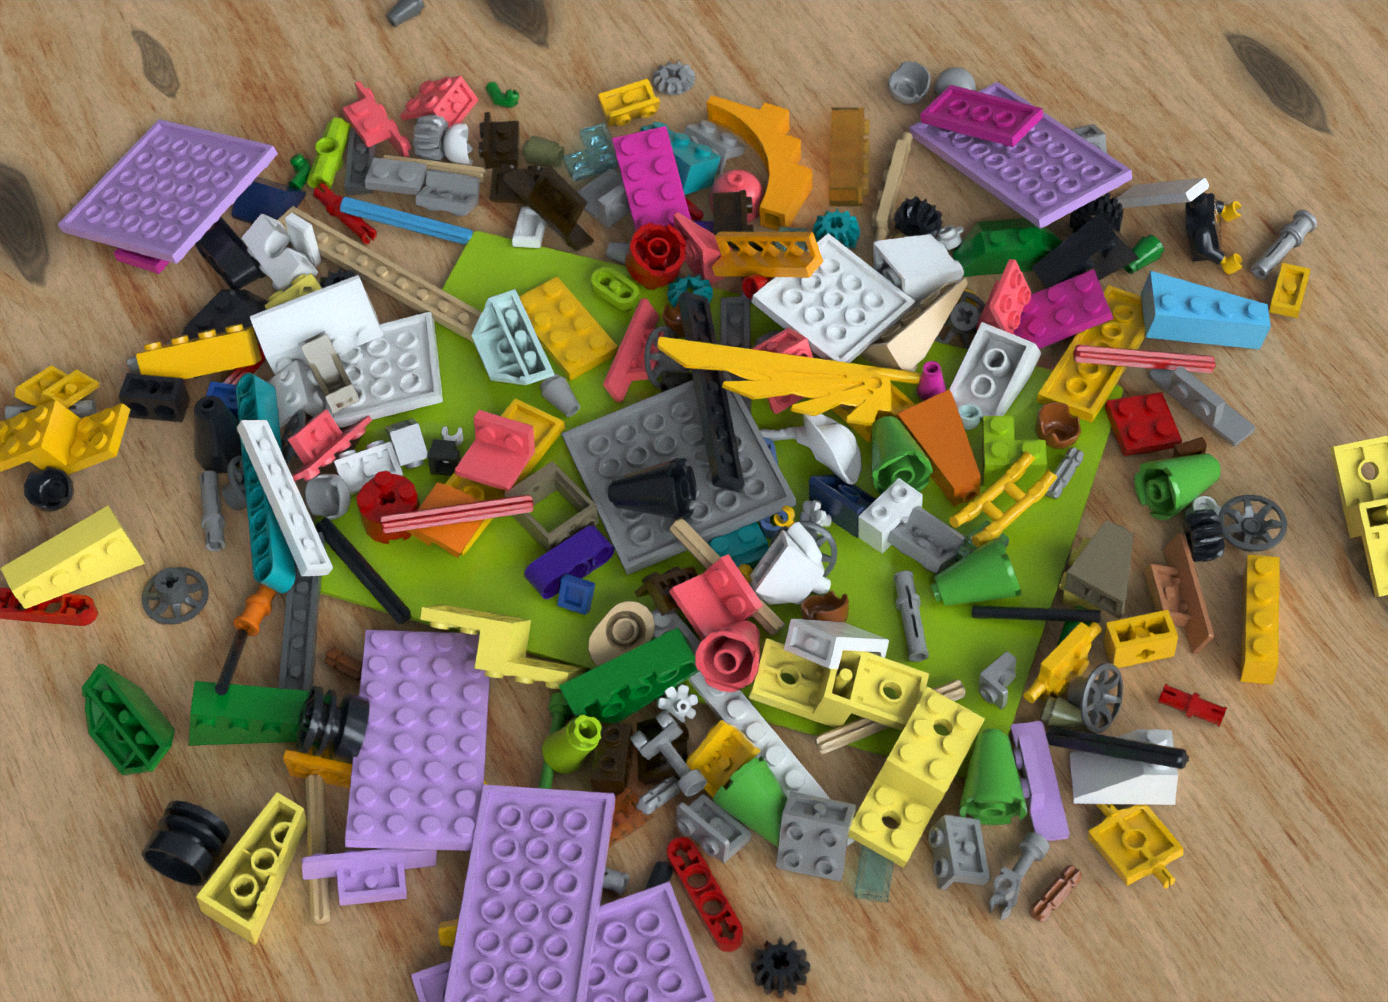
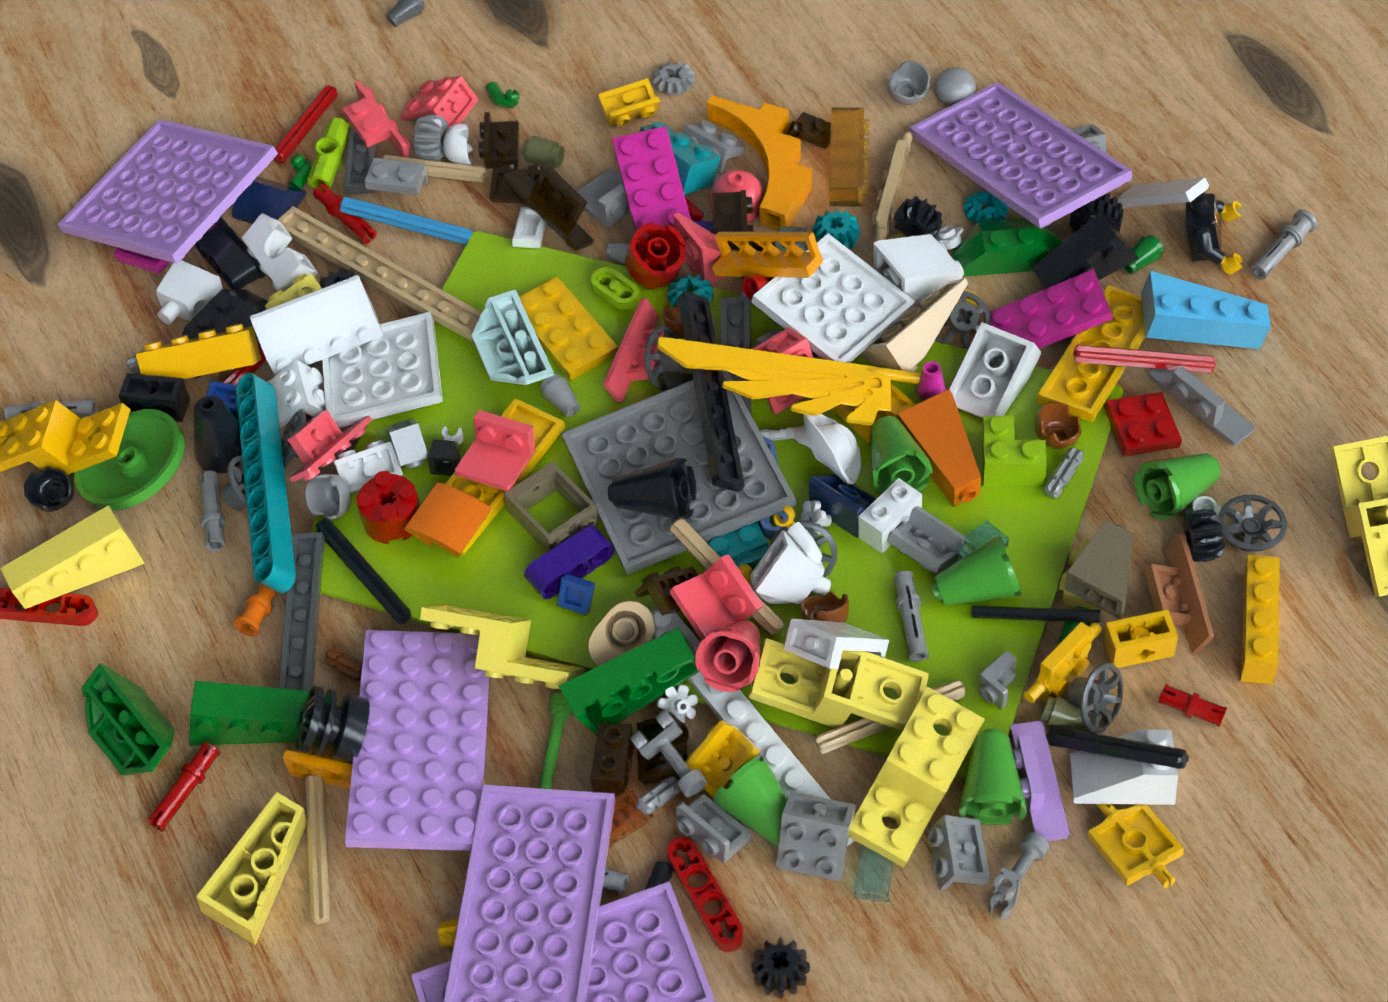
yellow slope [14,365,100,408] -> none
black wheel [141,800,231,886] -> none
dark grey wheel [142,567,209,624] -> none
black bar [215,629,248,695] -> none
white plate [236,420,333,577] -> none
white tile [285,212,322,267] -> none
arch [299,331,360,414] -> none
lavender bracket [301,848,437,906] -> none
axle [380,494,534,533] -> none
light grey bracket [416,169,480,216] -> none
lime plant [542,715,602,774] -> none
clear light blue plate [563,122,618,182] -> none
dark pink plate [920,85,1043,147] -> none
yellow piece [949,450,1058,547] -> none
light aqua hinge [958,404,981,430] -> none
coral bracket [976,259,1031,334] -> none
dark orange axle [1030,865,1082,922] -> none
reddish brown tile [1172,437,1207,458] -> none
yellow plate [1269,263,1311,318] -> none
none -> bright green dish [74,409,185,511]
none -> red pin [146,742,221,832]
none -> white torso [156,260,223,325]
none -> red axle [274,85,338,163]
none -> dark brown bracket [788,112,831,149]
none -> teal gear [964,190,1009,224]

